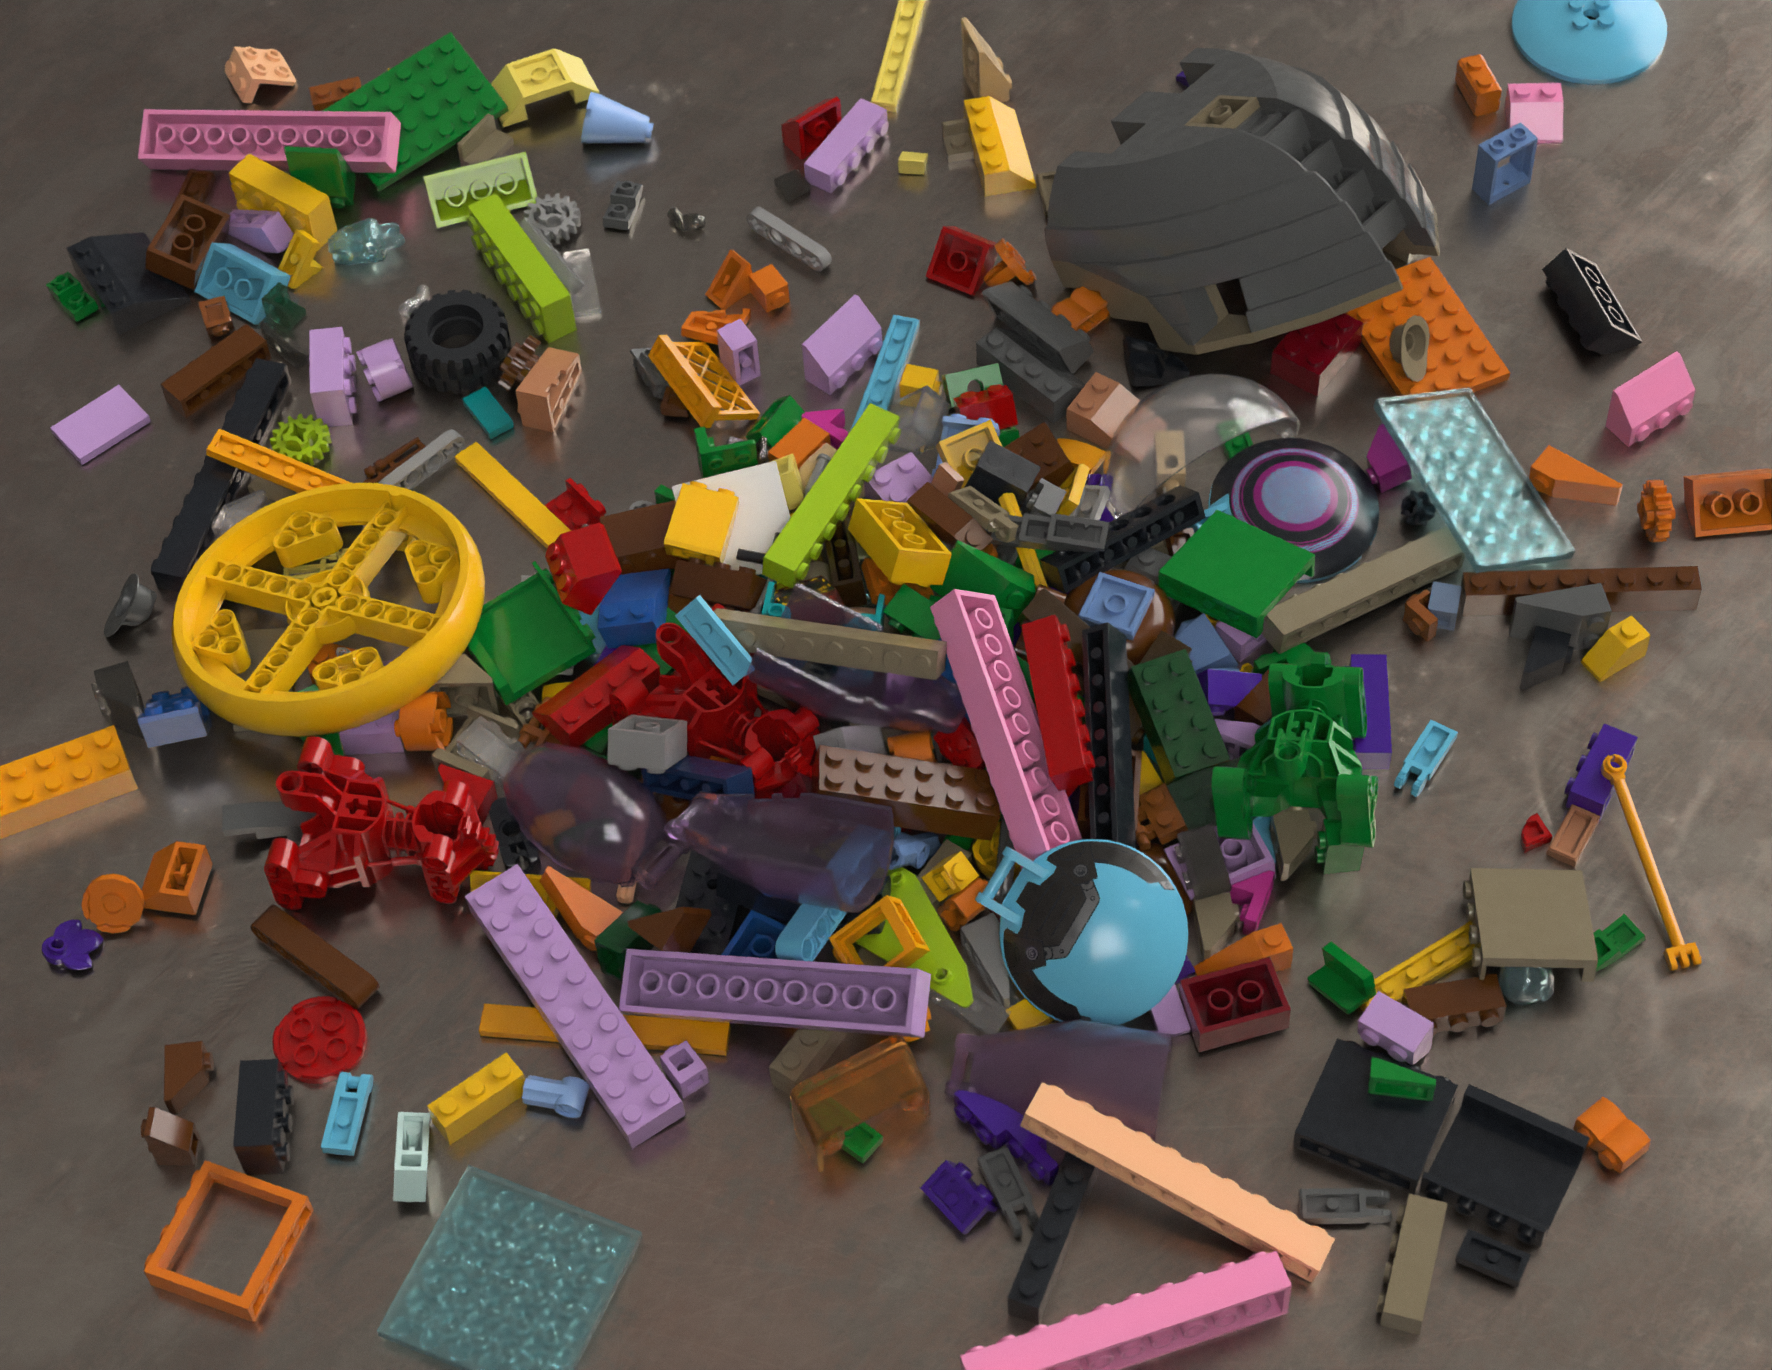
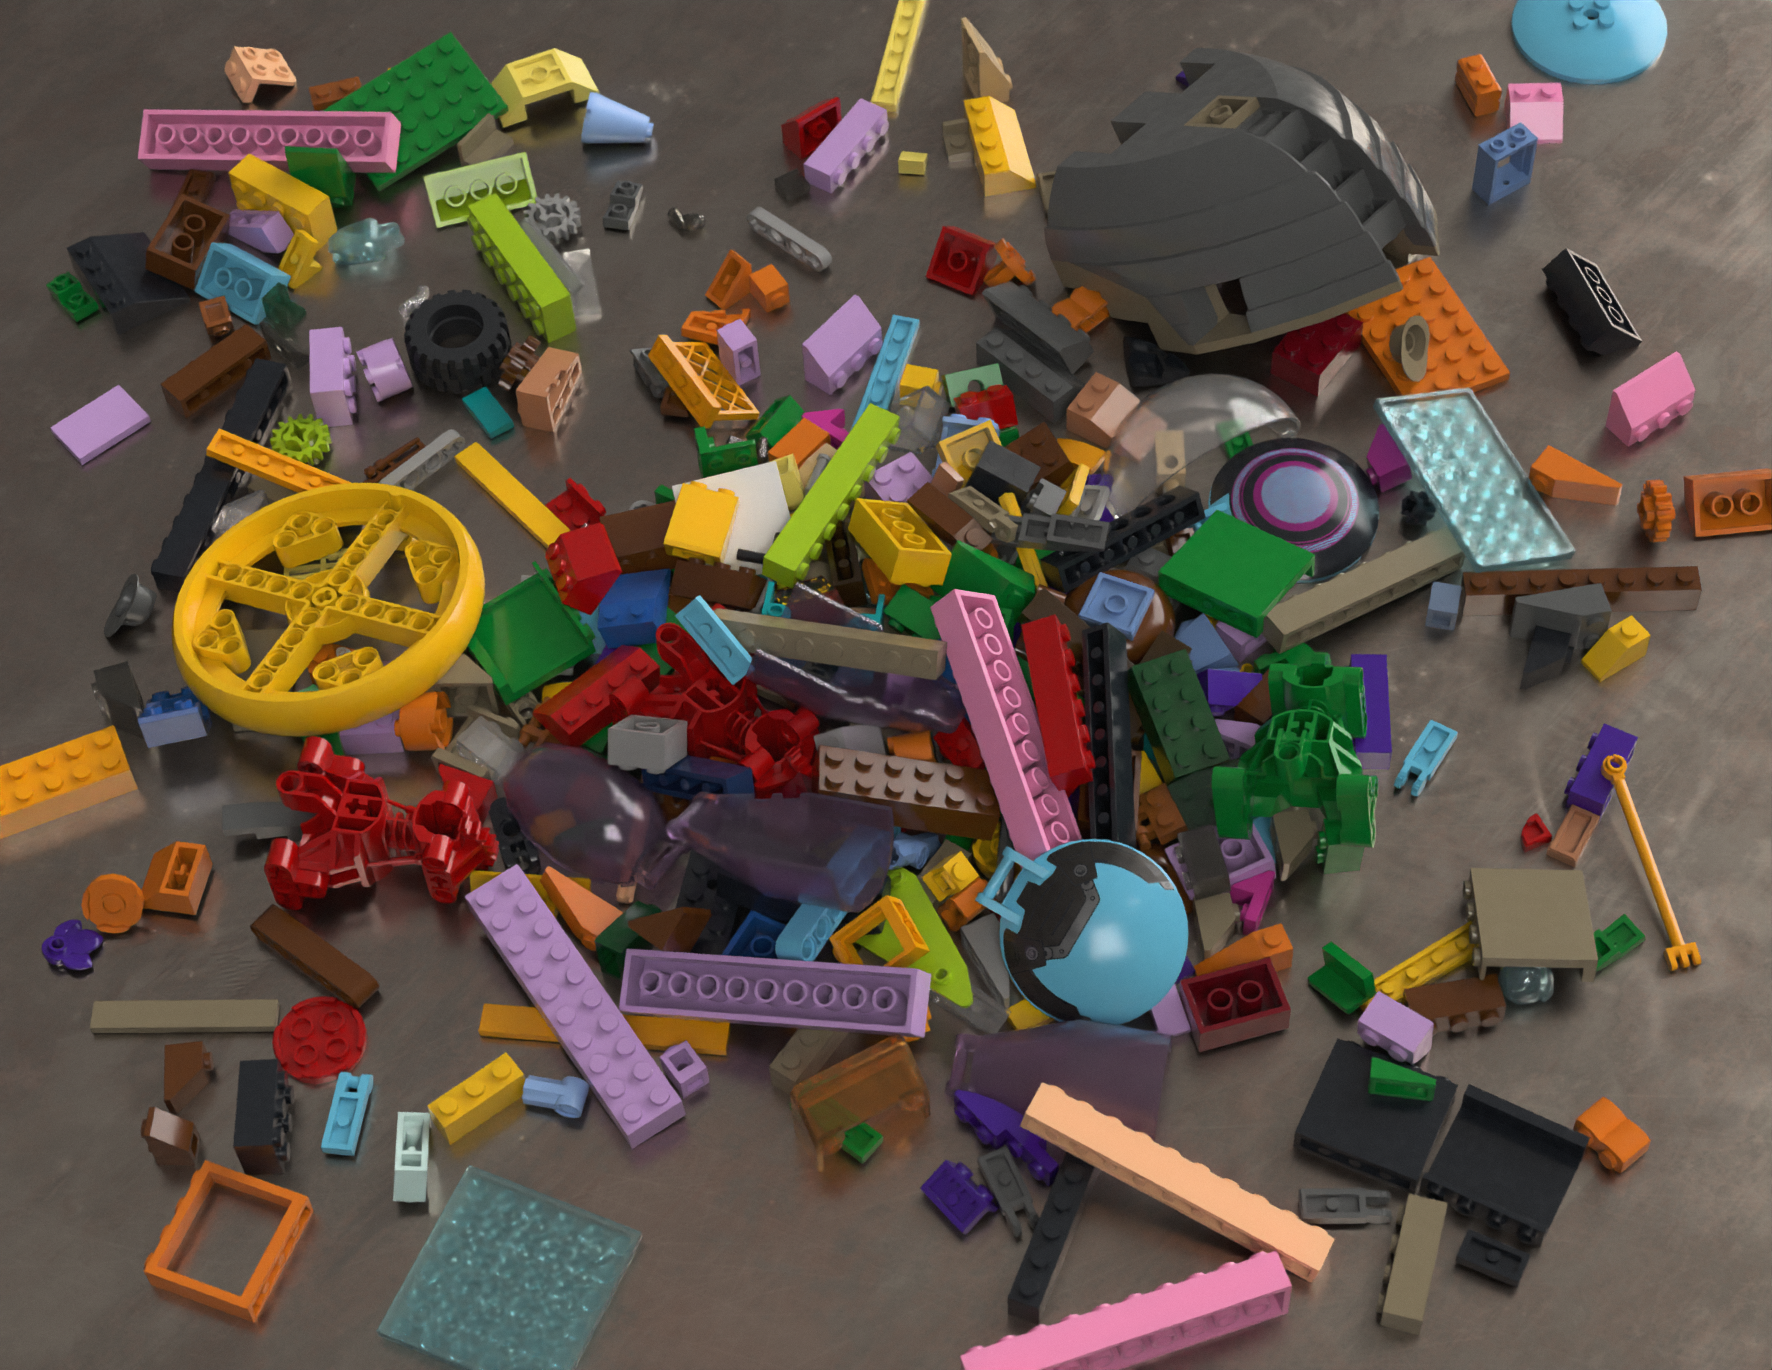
dark orange bracket [1403,589,1439,642] -> none
none -> dark tan tile [90,999,280,1033]

